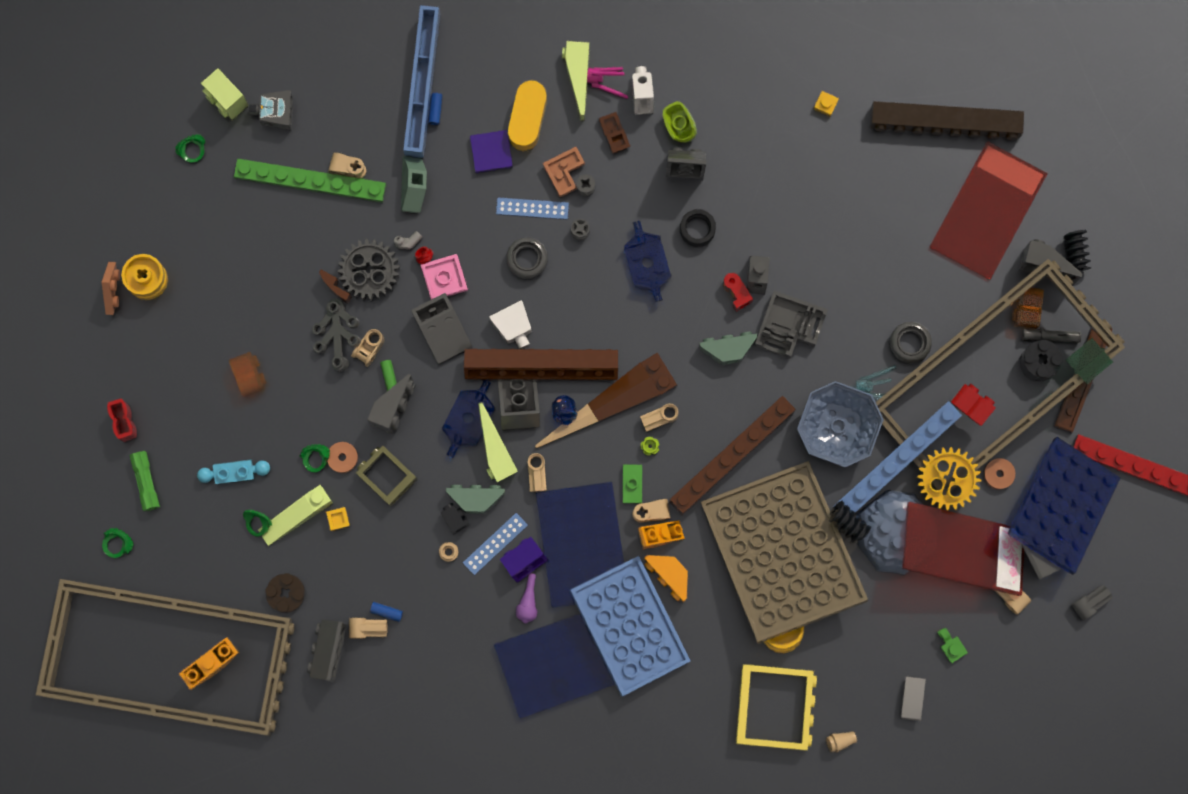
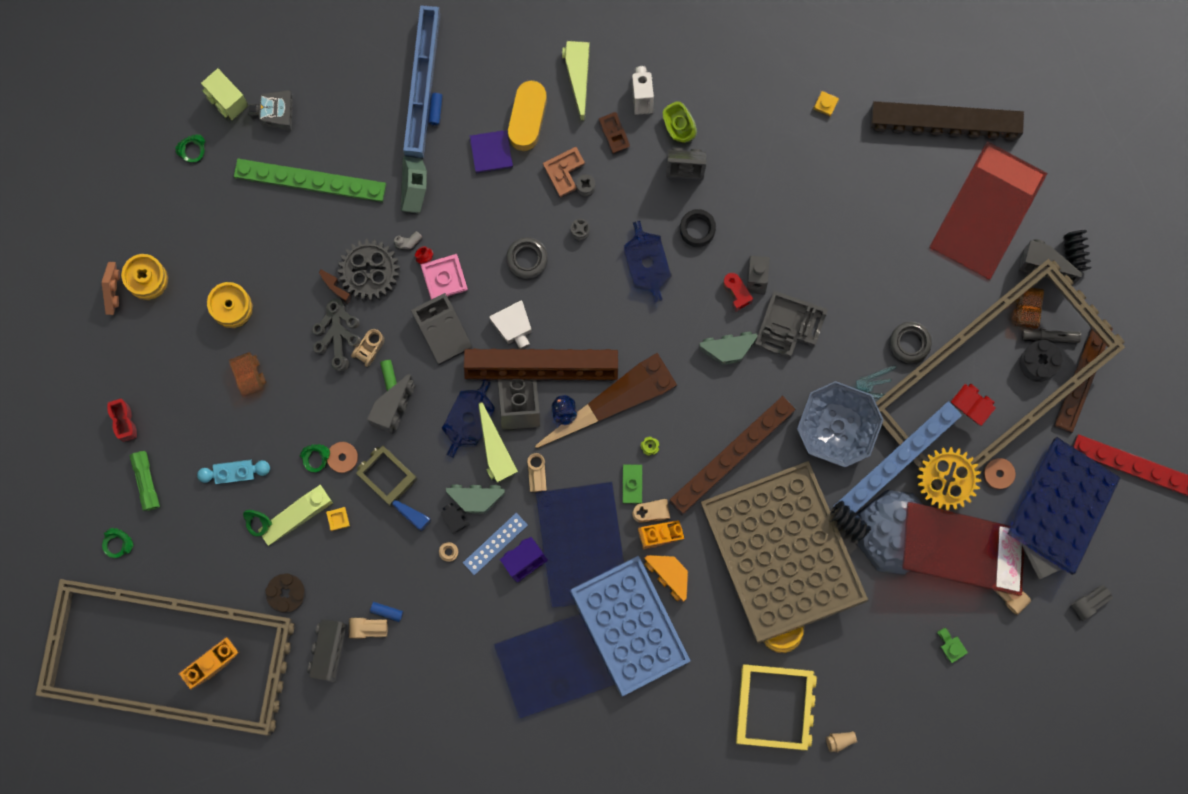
tan piece [328,153,367,179] -> none
medium blue sticker [496,198,569,219] -> none
medium lavender piece [516,573,538,623] -> none
dark pink plant [587,67,628,99] -> none
tan piece [640,403,678,432] -> none
light grey slope [901,677,926,721] -> none
clear green piece [1066,338,1113,384] -> none
none -> yellow wheel [207,282,253,328]
none -> blue slope [392,500,431,532]

